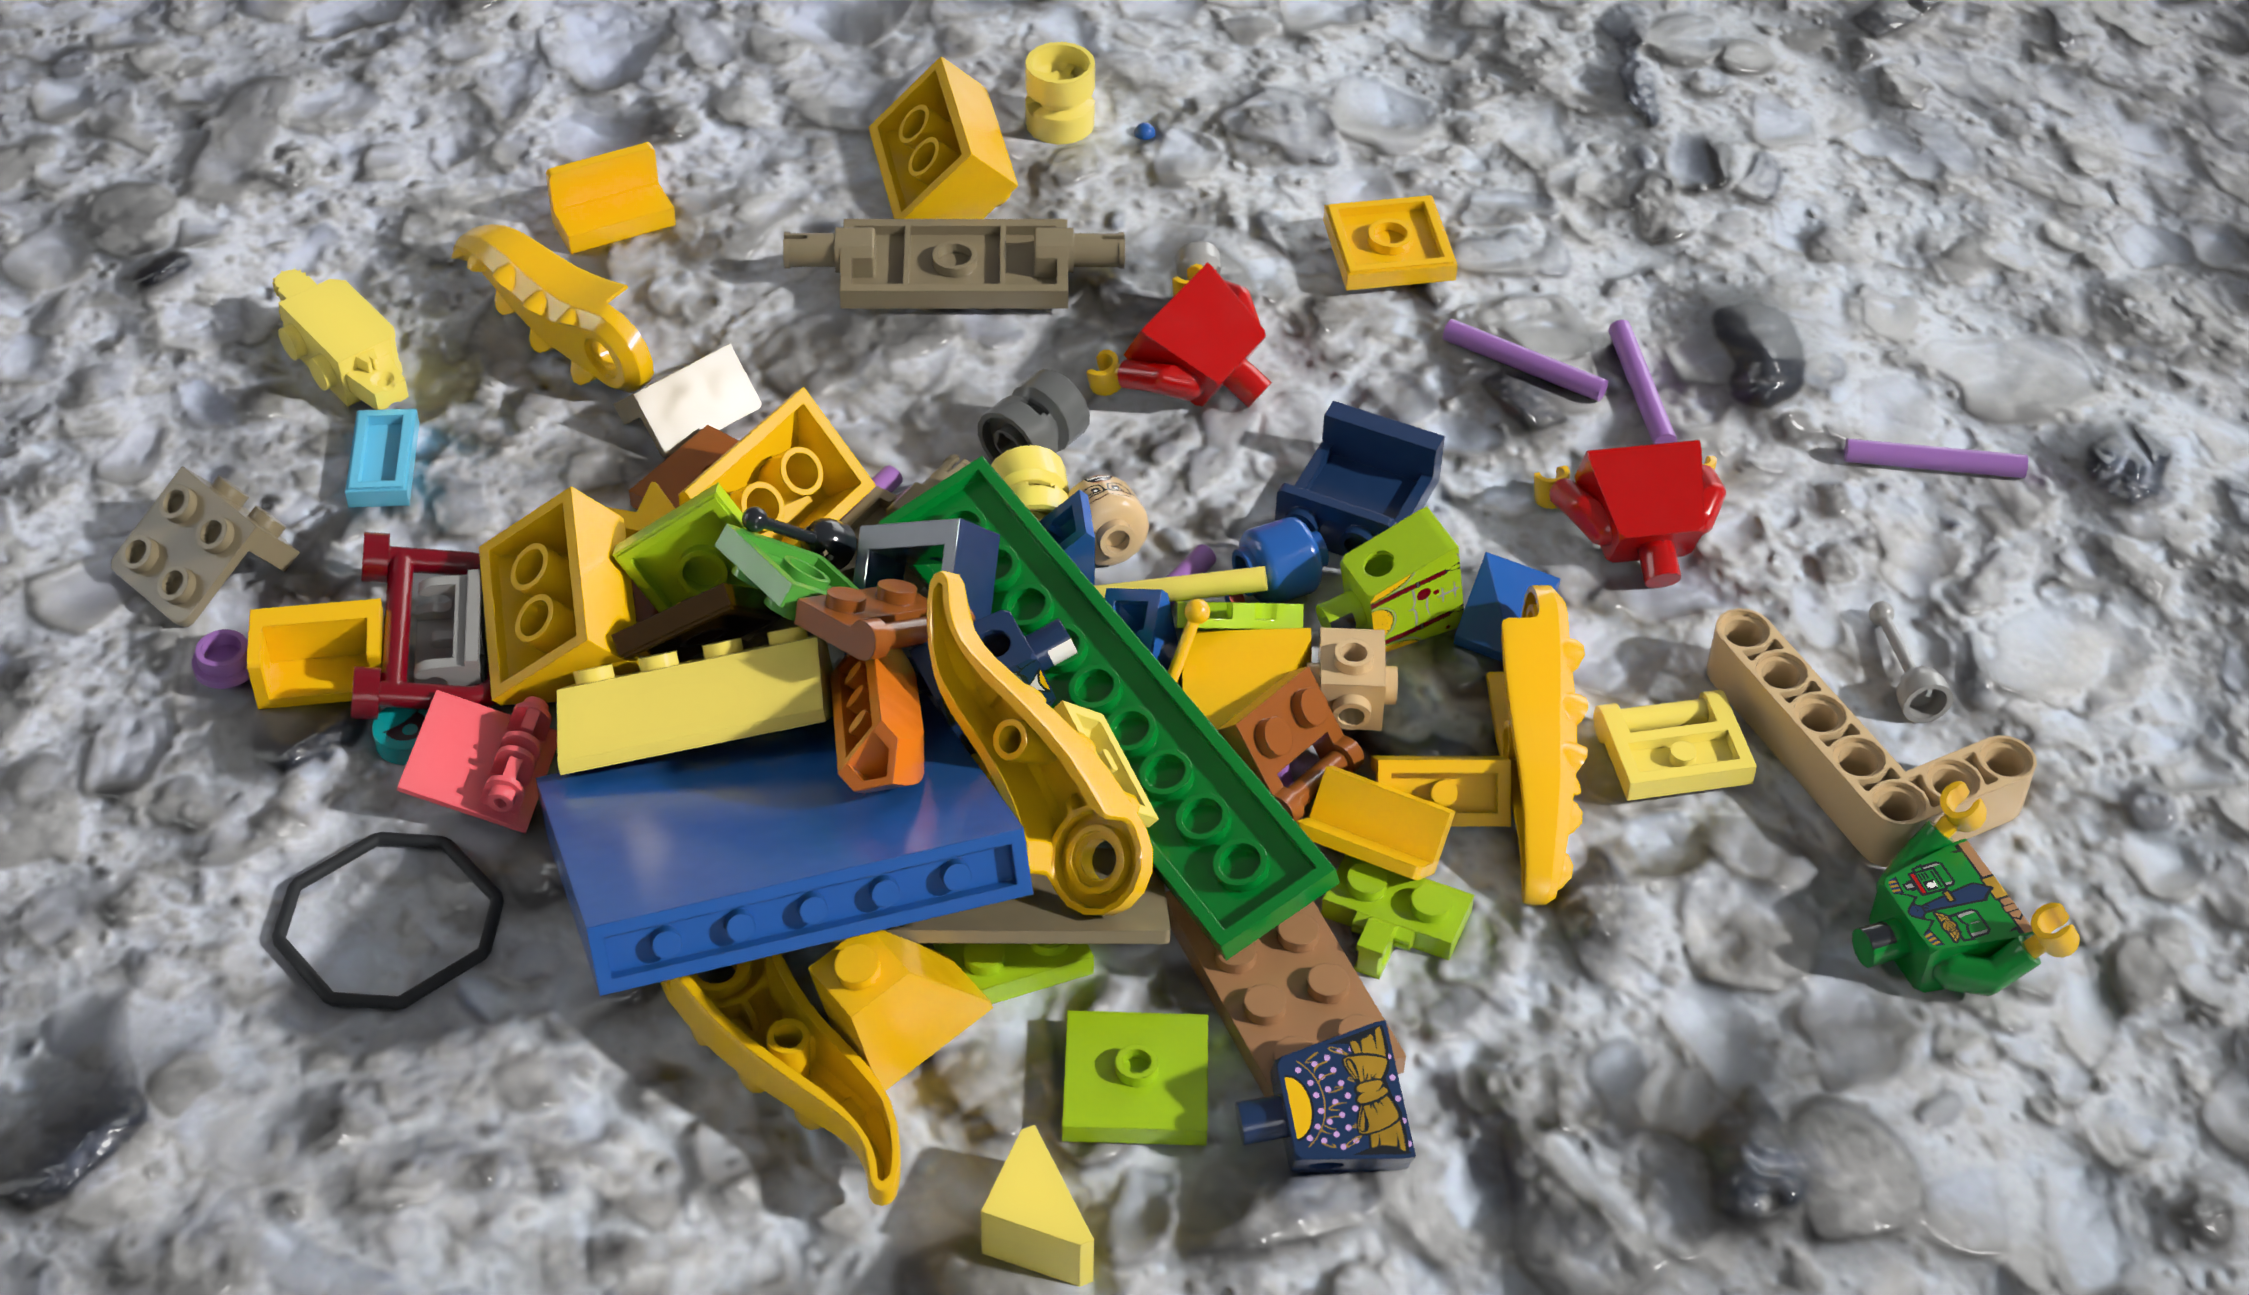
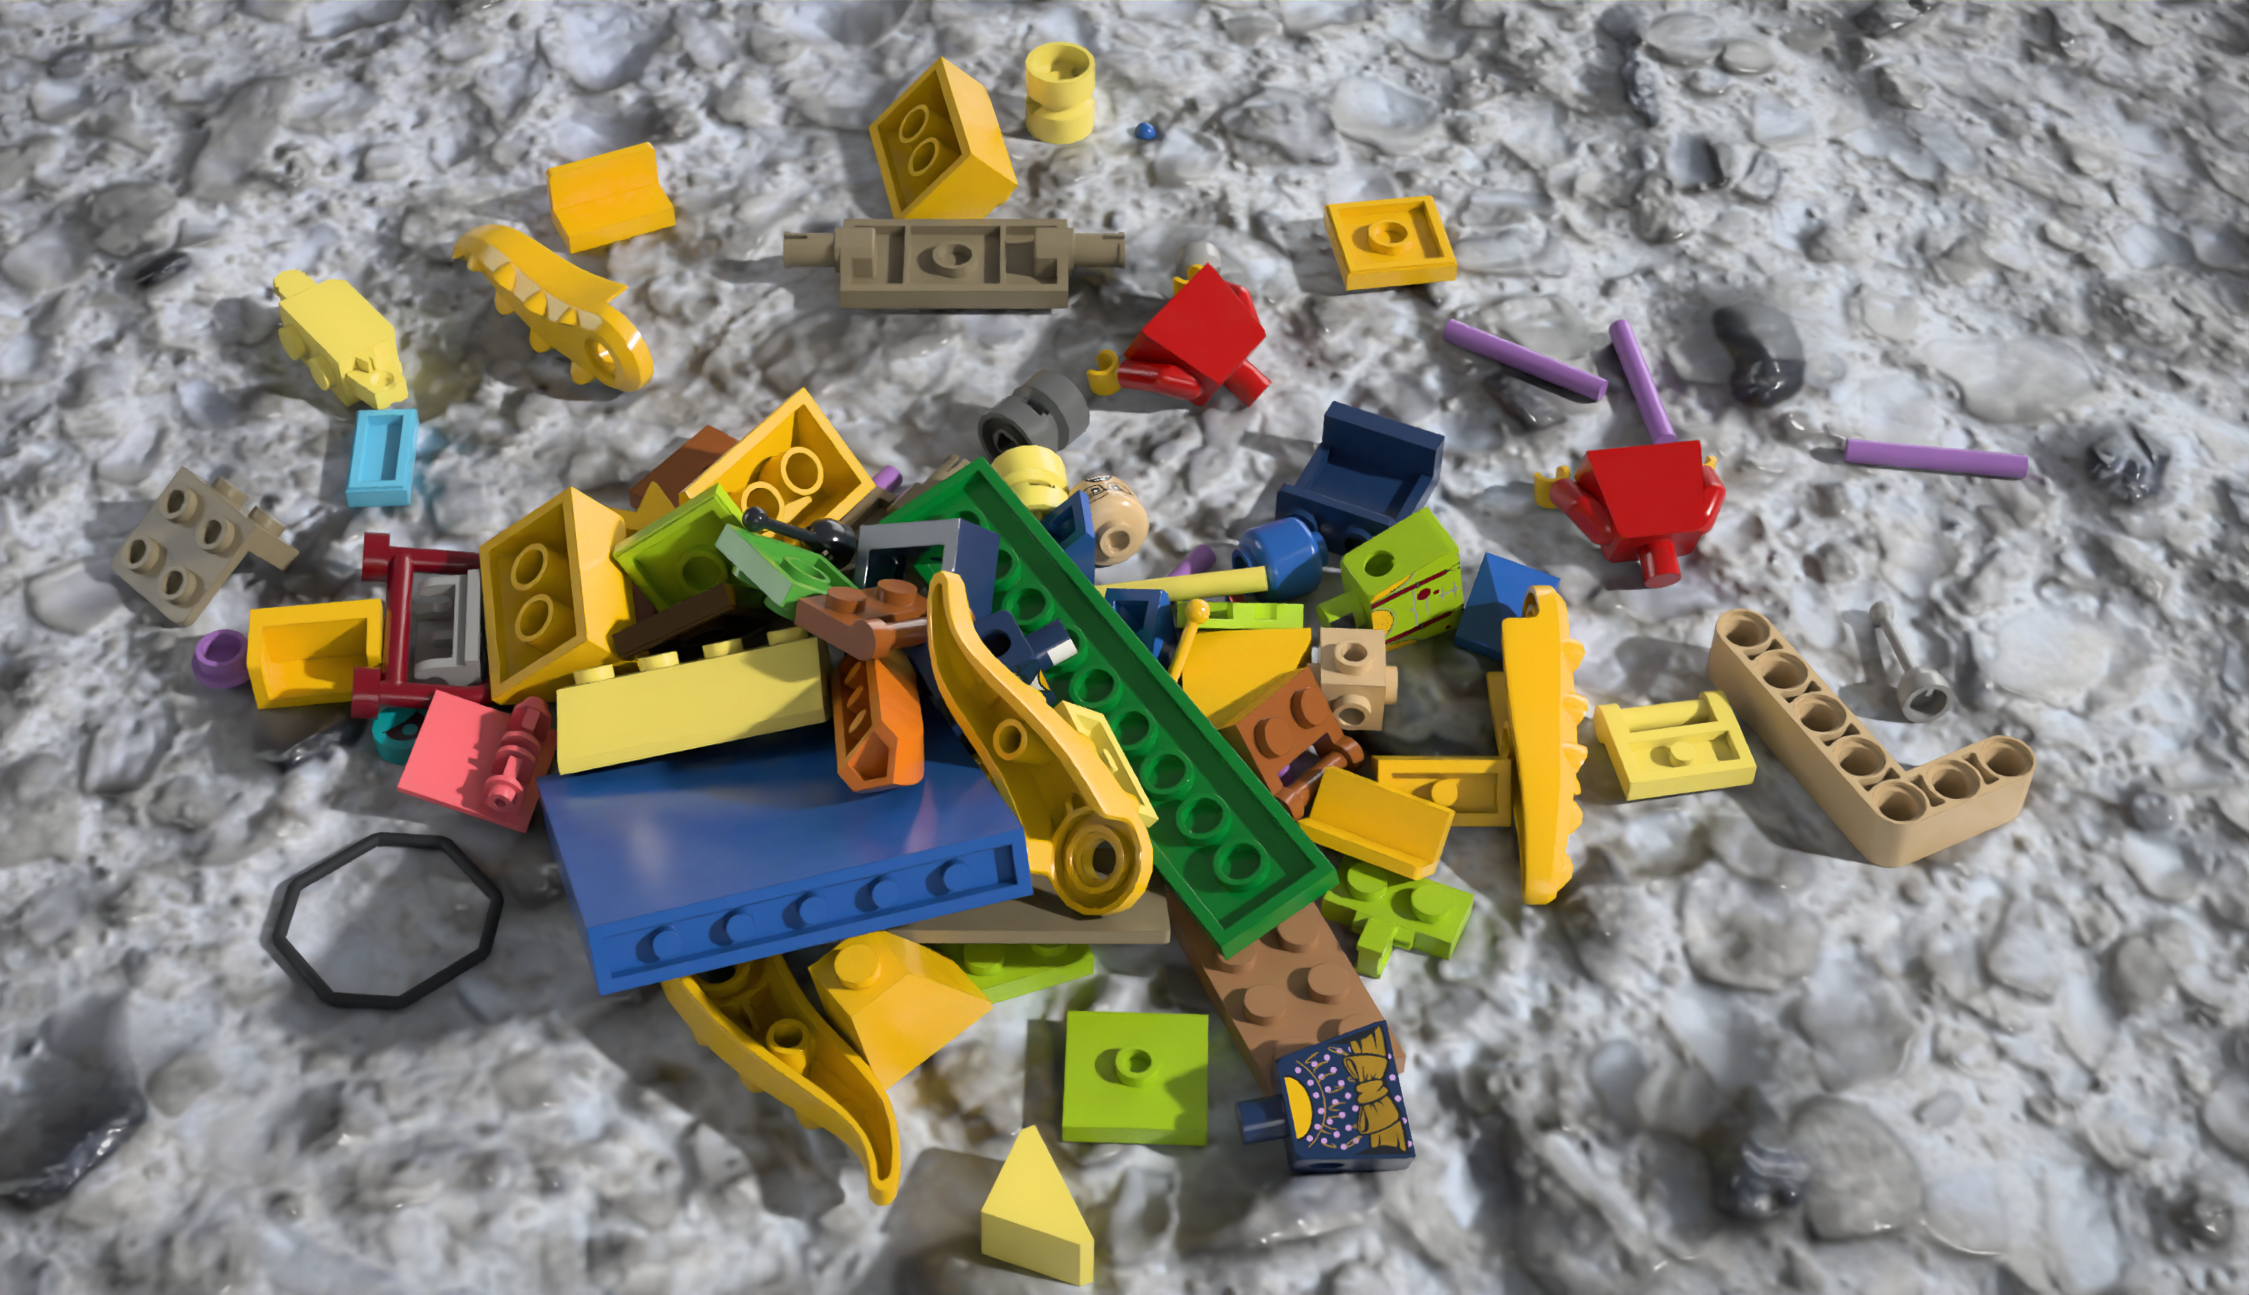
panel [613,344,762,458] -> none
green torso [1852,781,2080,996] -> none

